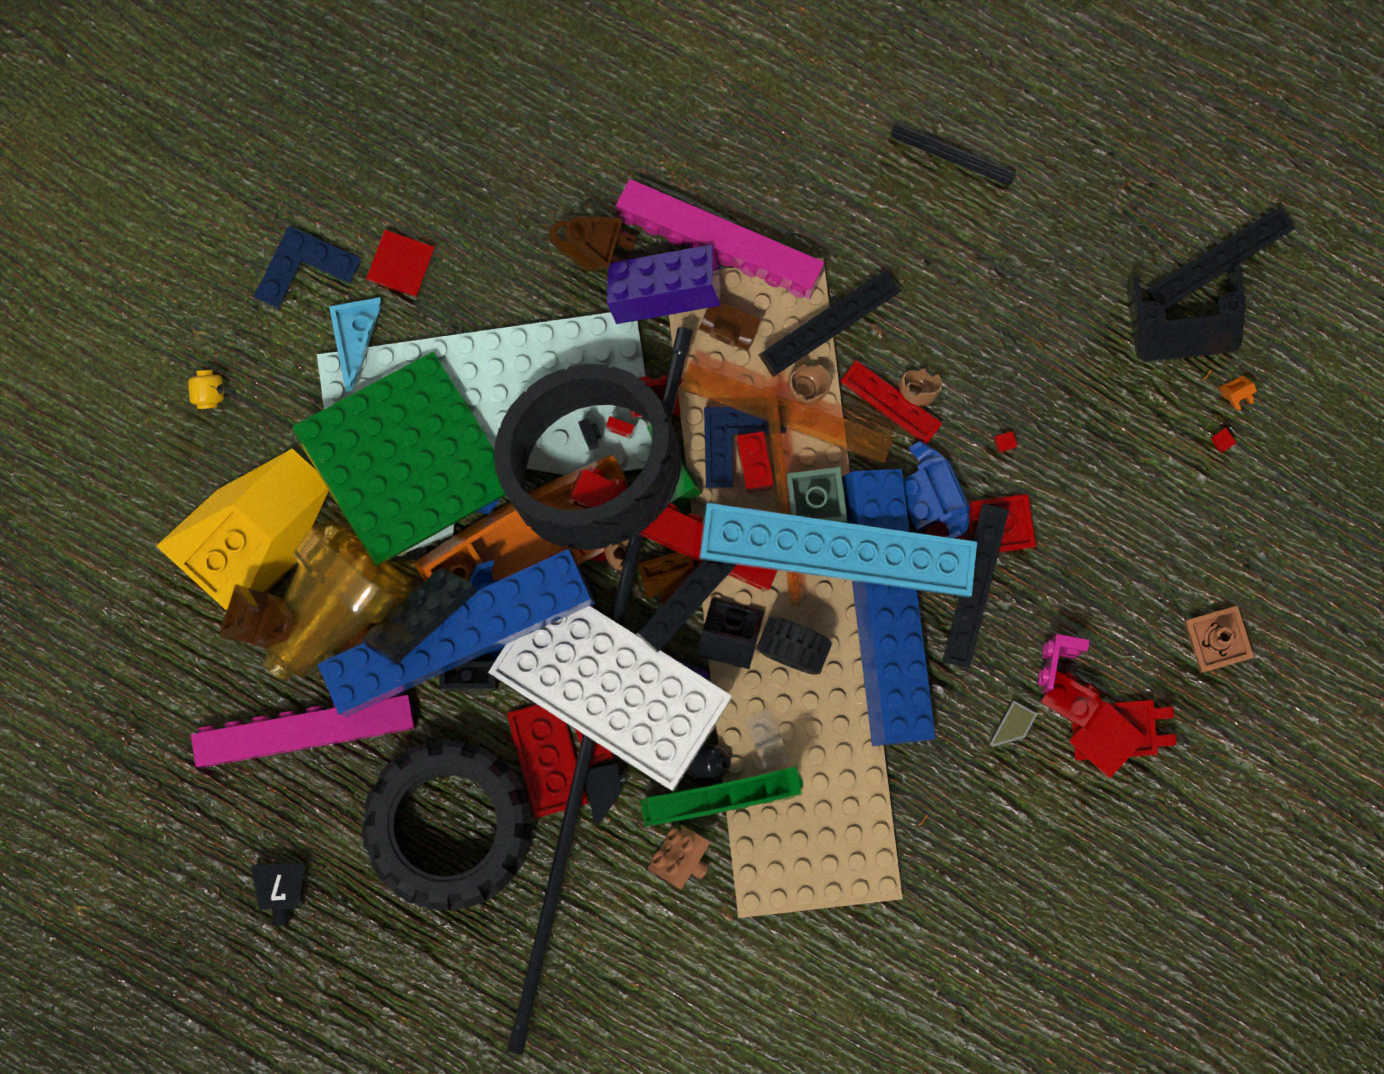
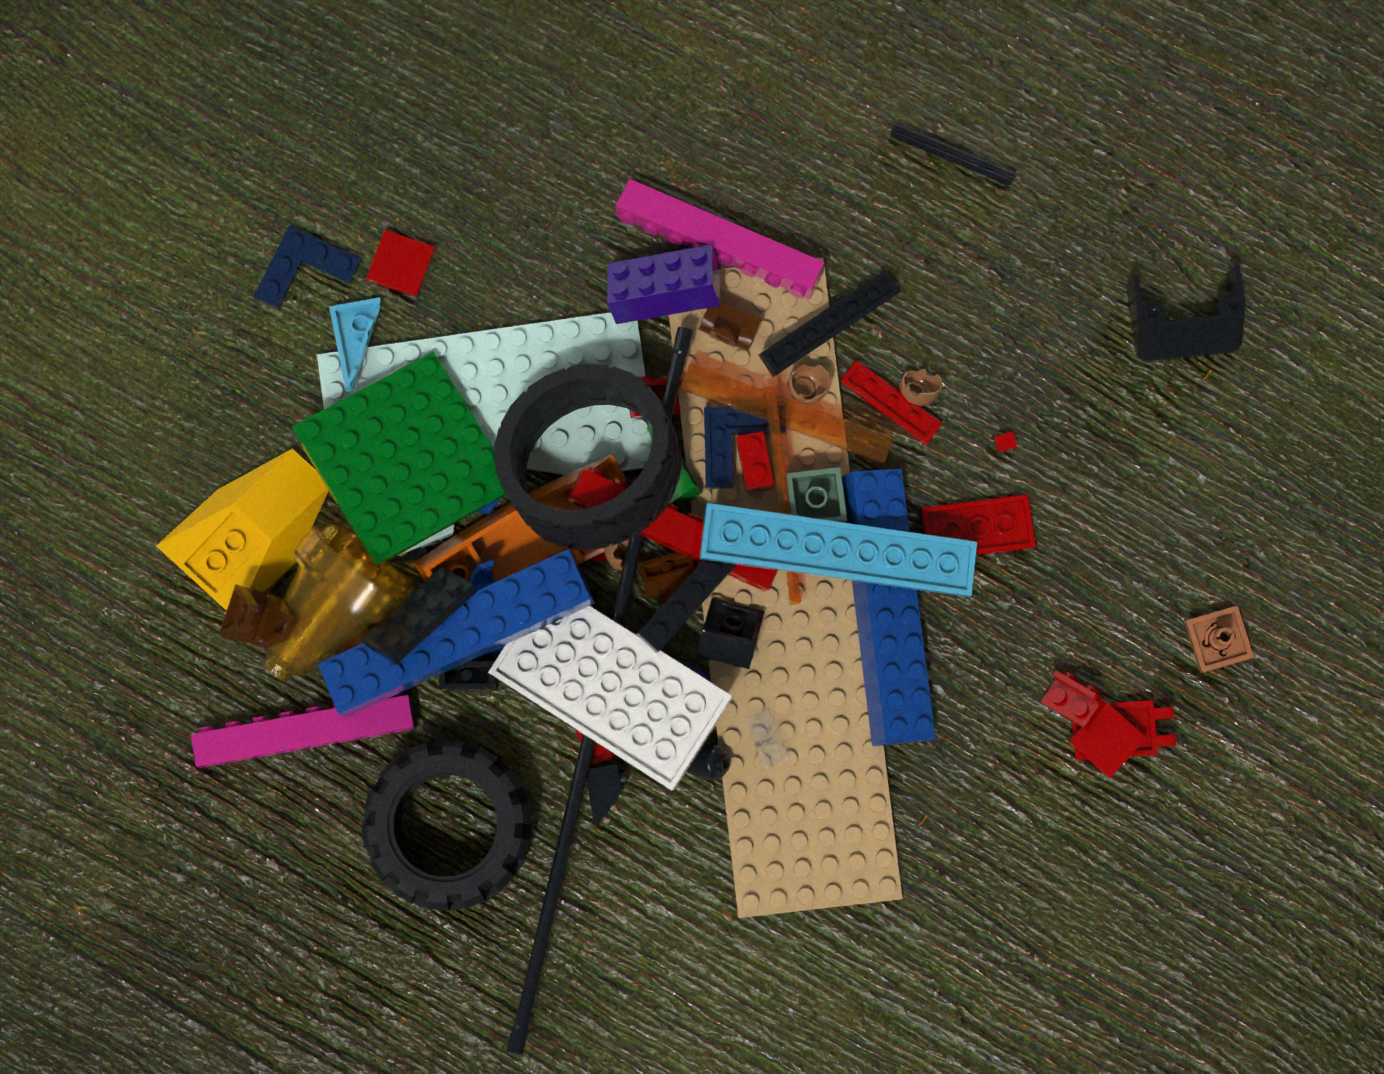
yellow head [188,370,224,409] -> none
black torso [251,863,308,926] -> none
red tile [507,704,588,819] -> none
reddish brown piece [549,216,637,272] -> none
black plate [578,418,602,451] -> none
red tile [606,416,635,439] -> none
green arch [640,766,803,827] -> none
nougat plate [648,822,711,890] -> none
black tyre [756,617,832,675] -> none
blue plate [903,441,971,539] -> none
black plate [942,504,1009,669] -> none
olive tile [989,701,1037,747] -> none
dark pink bracket [1037,634,1089,693] -> none
black plate [1146,206,1295,310] -> none
red piece [1211,428,1237,454] -> none
orange tile [1219,375,1257,411] -> none

